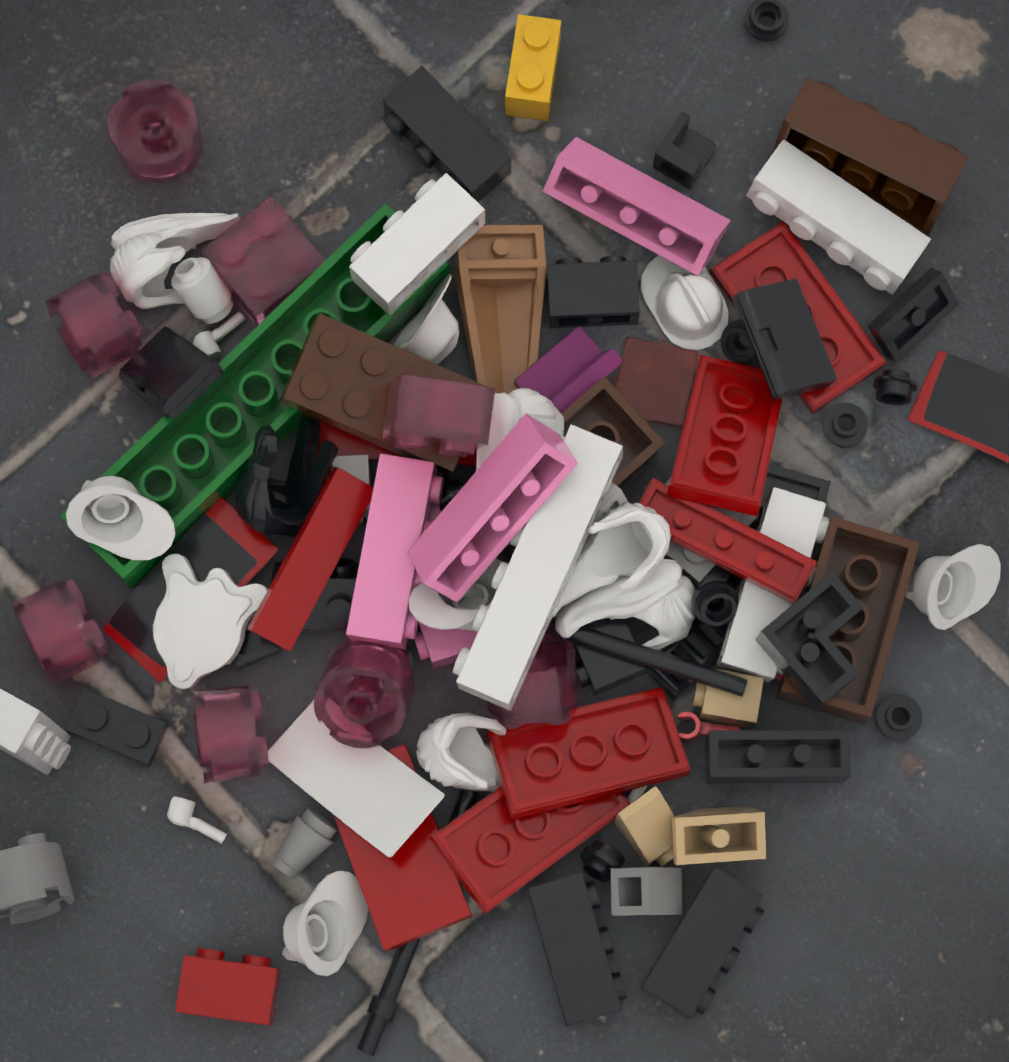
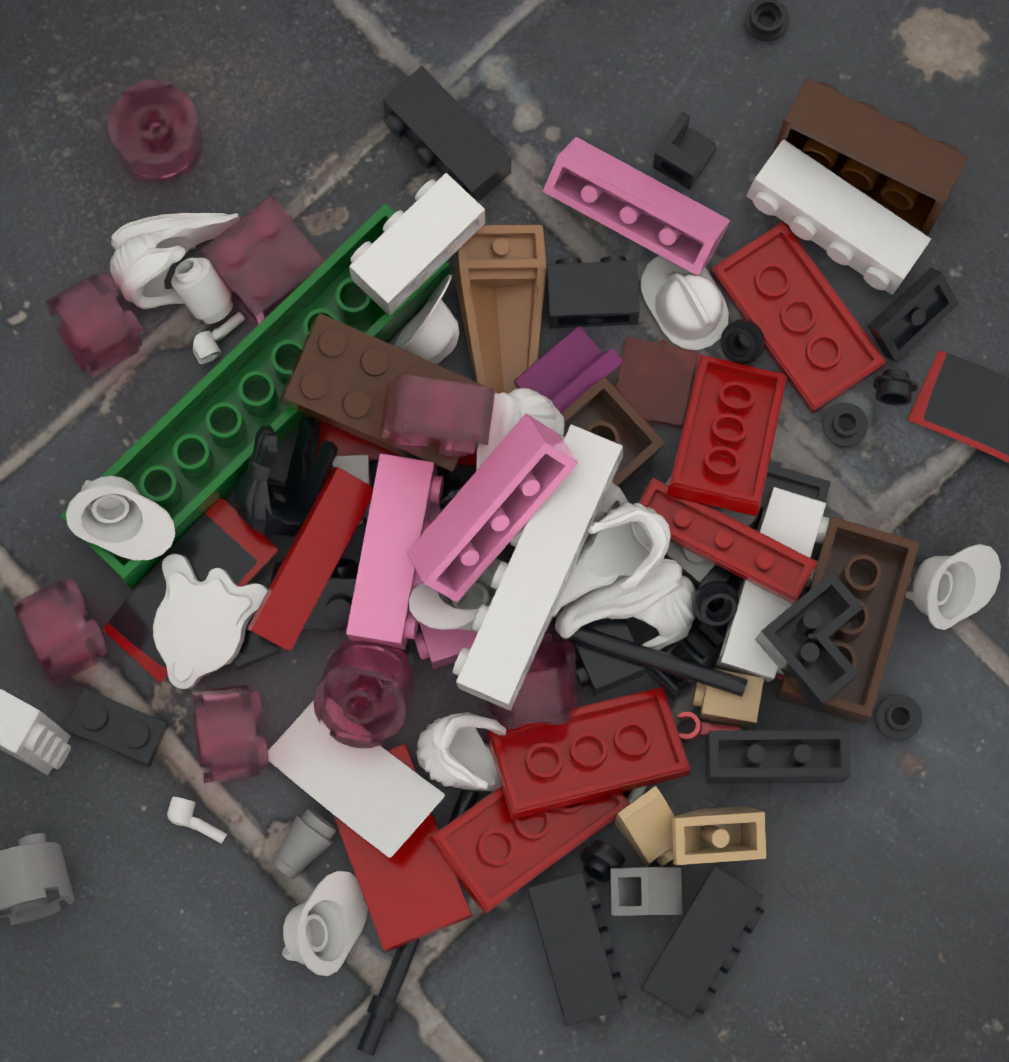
black piece [119,326,224,419] -> none
red brick [175,948,281,1026] -> none
yellow brick [505,14,562,121] -> none
black piece [733,278,837,400] -> none

